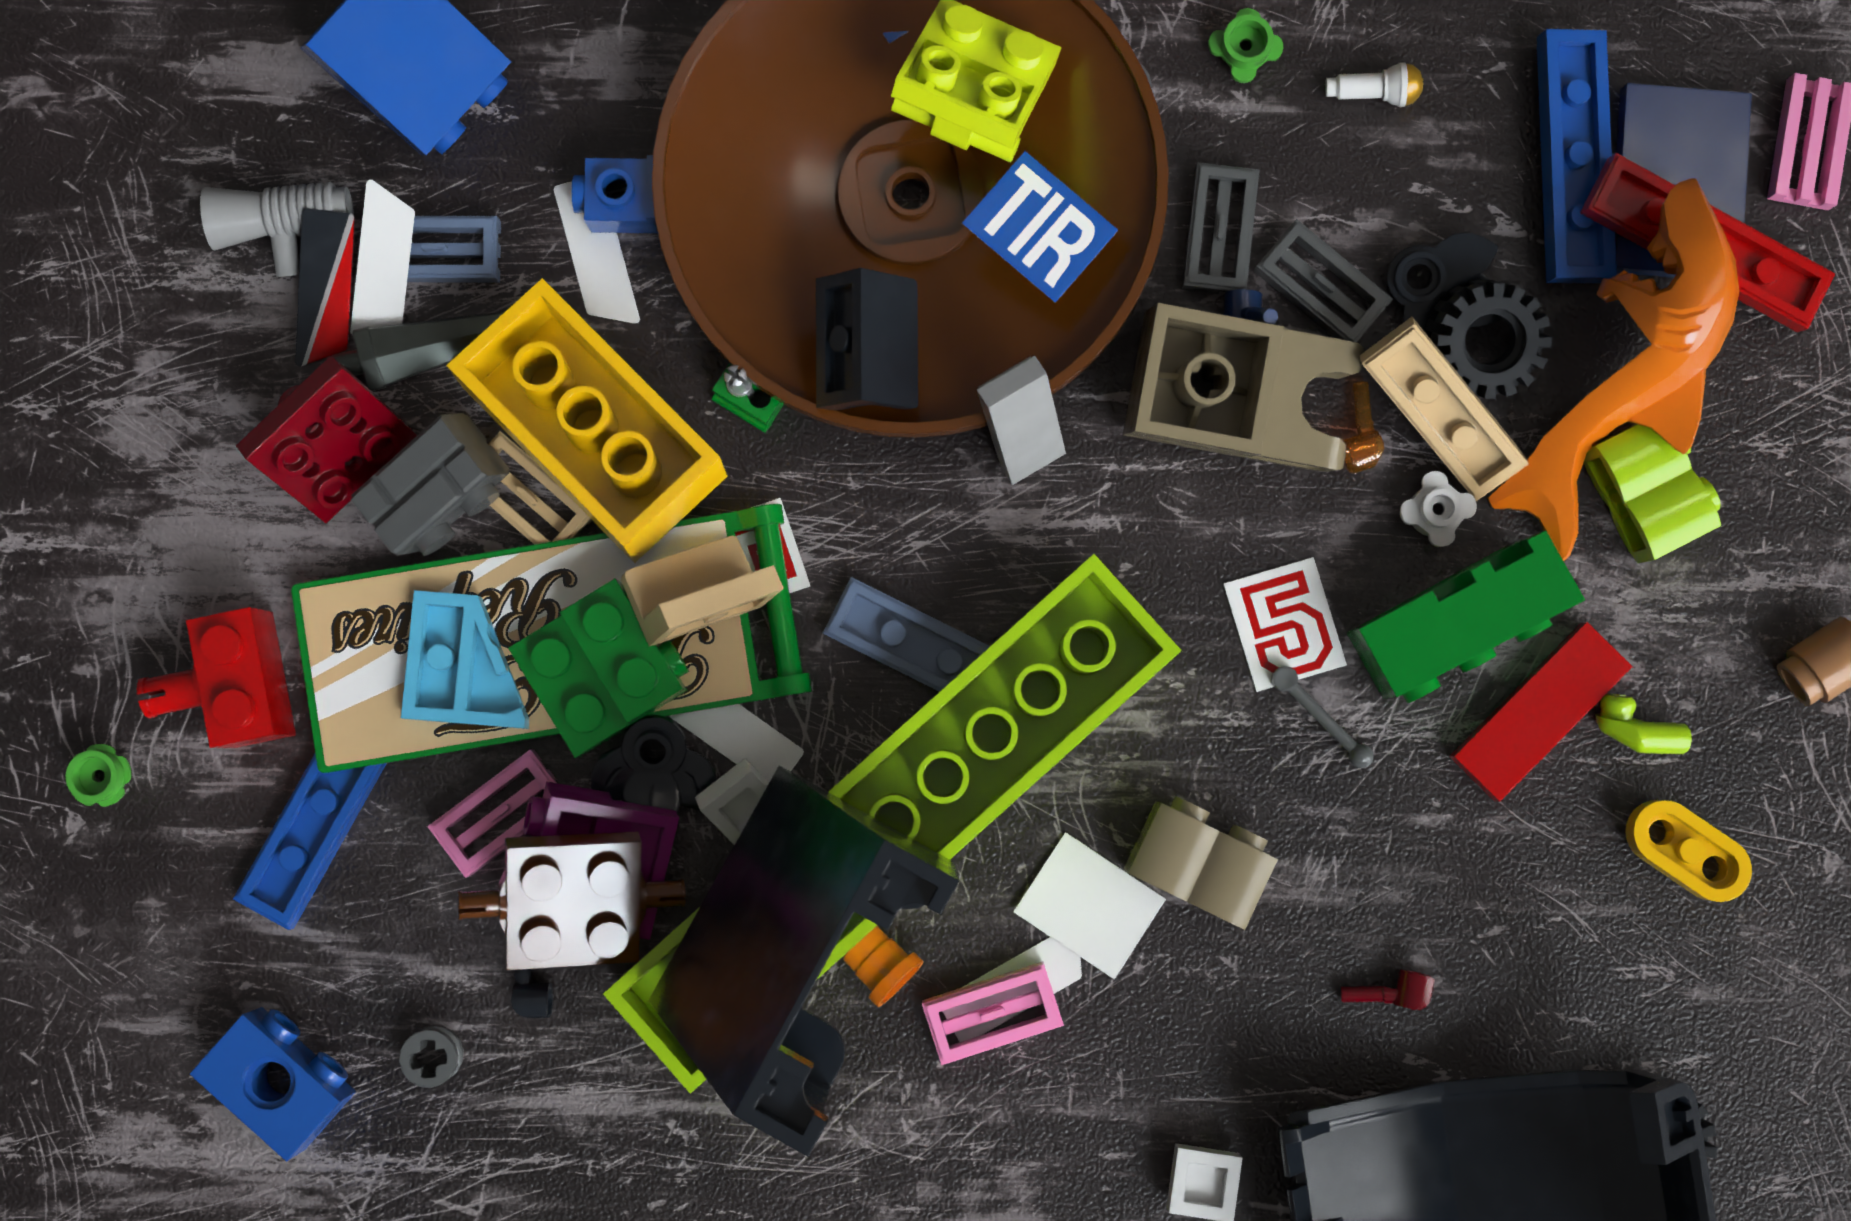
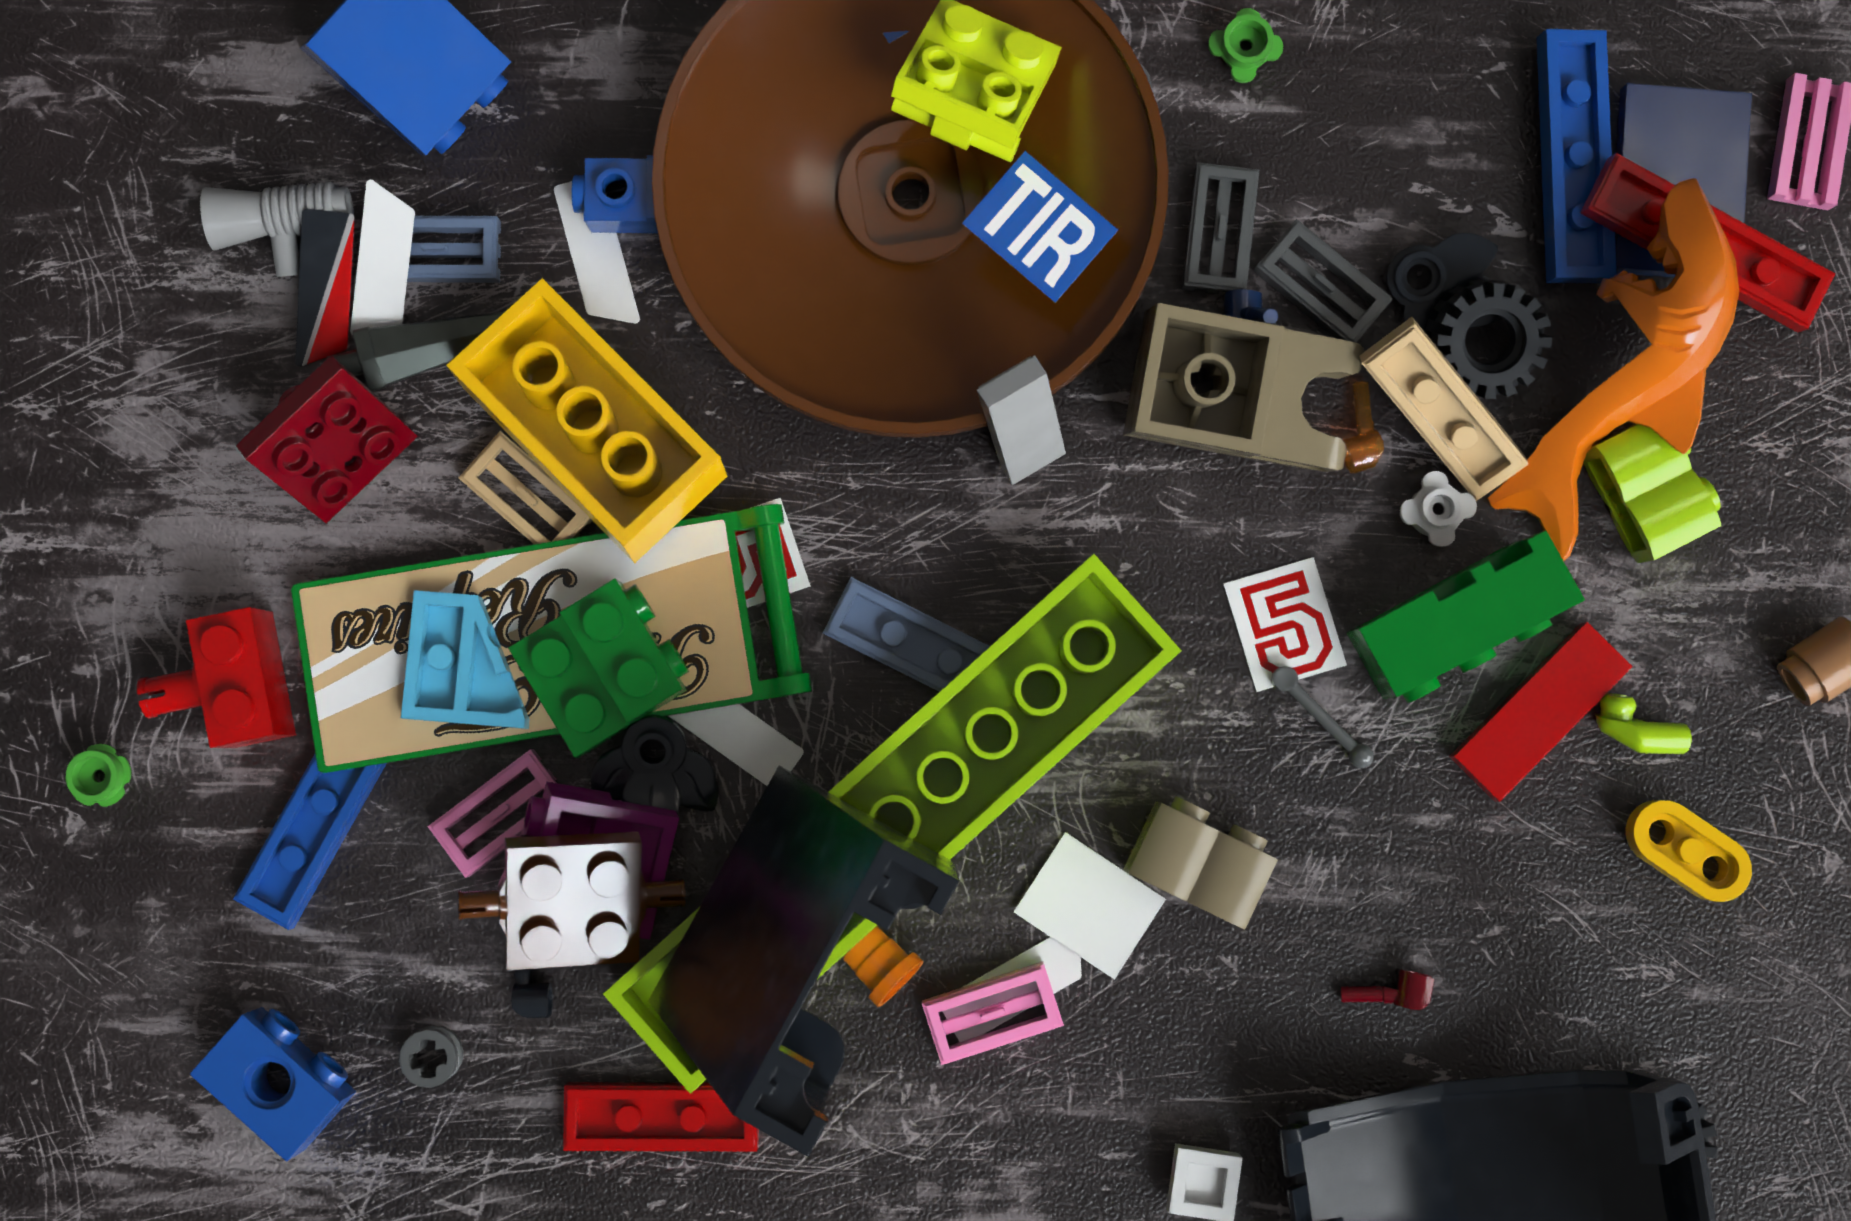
dark grey brick [351,413,509,556] -> none
tan panel [621,536,784,647] -> none
white plate [695,758,769,845] -> none
green piece [712,363,784,433] -> none
black panel [816,268,918,411] -> none
white piece [1325,62,1423,107] -> none
none -> red tile [563,1082,759,1152]

